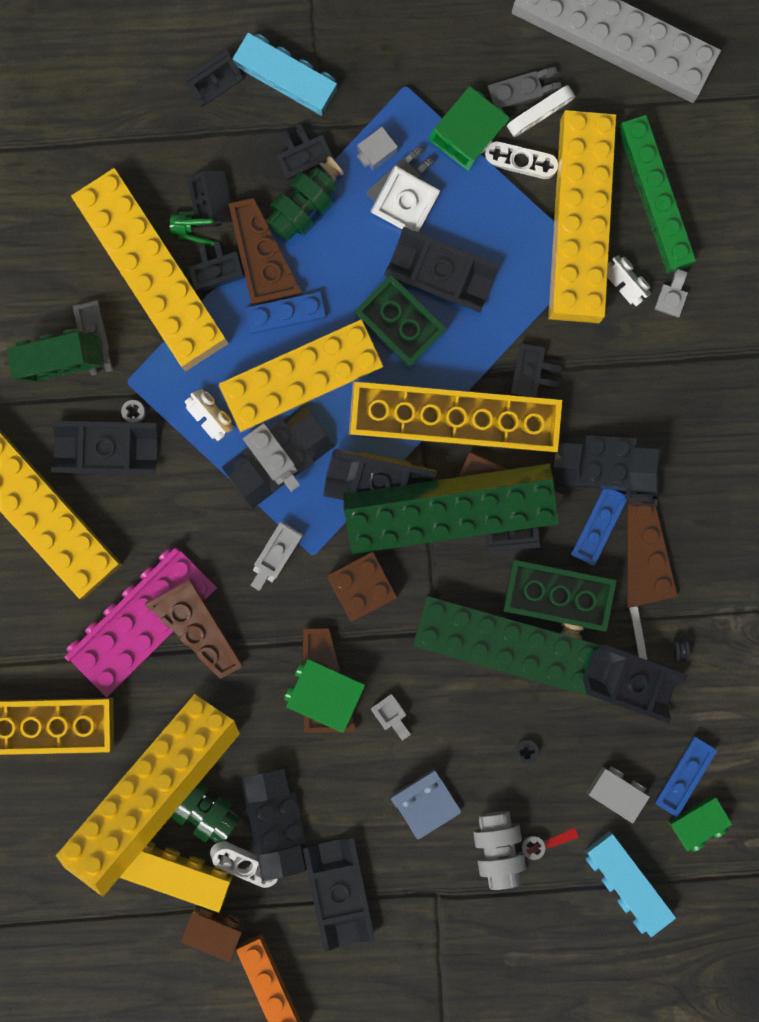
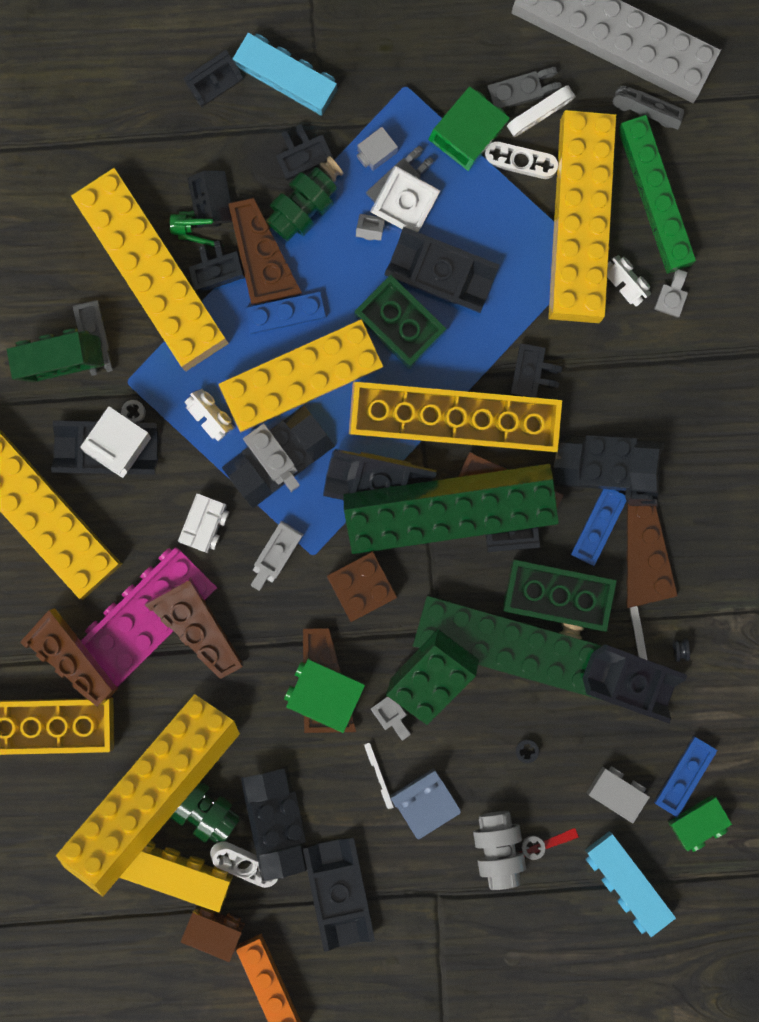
none -> reddish brown wing [20,608,118,707]
none -> white piece [80,407,151,478]
none -> white brick [178,494,229,553]
none -> light grey plate [356,214,385,241]
none -> white piece [364,743,394,809]
none -> dark green brick [386,629,479,725]
none -> dark grey hinge [612,85,684,130]

